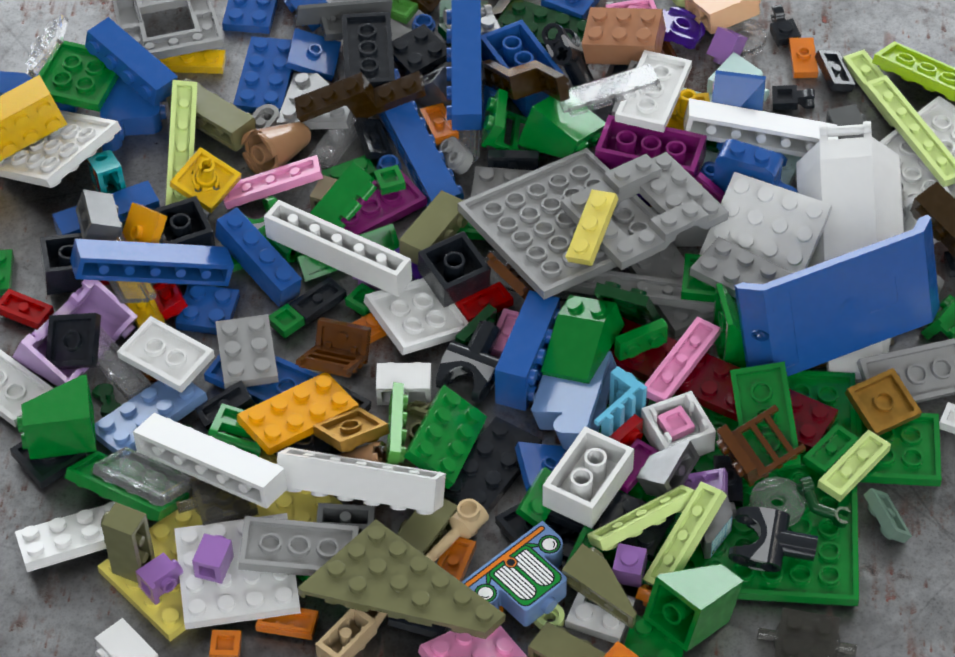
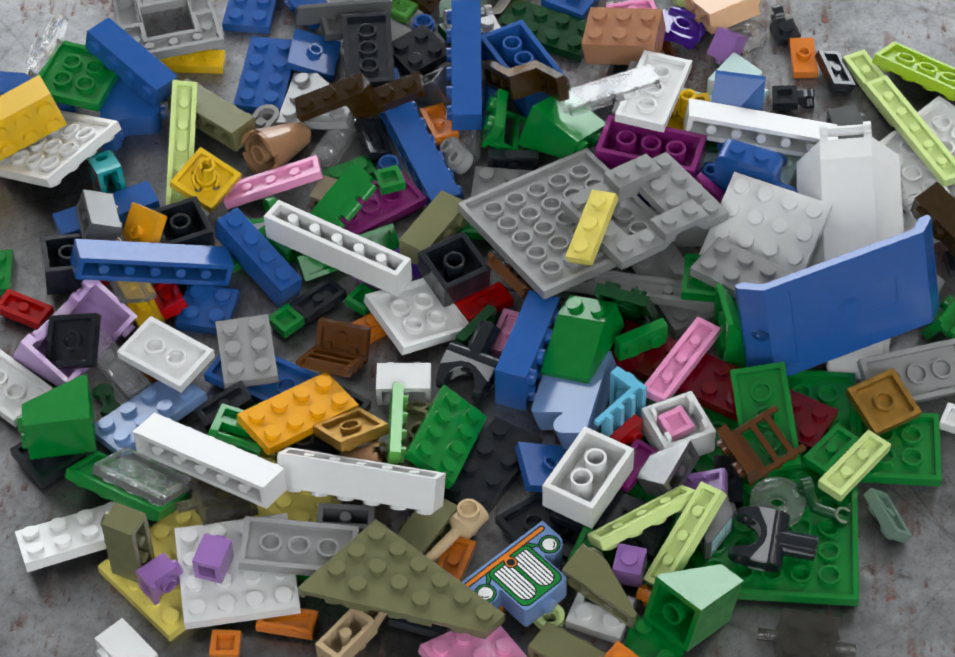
green plate [515,467,552,527] -> none
black connector [542,23,597,95] -> none

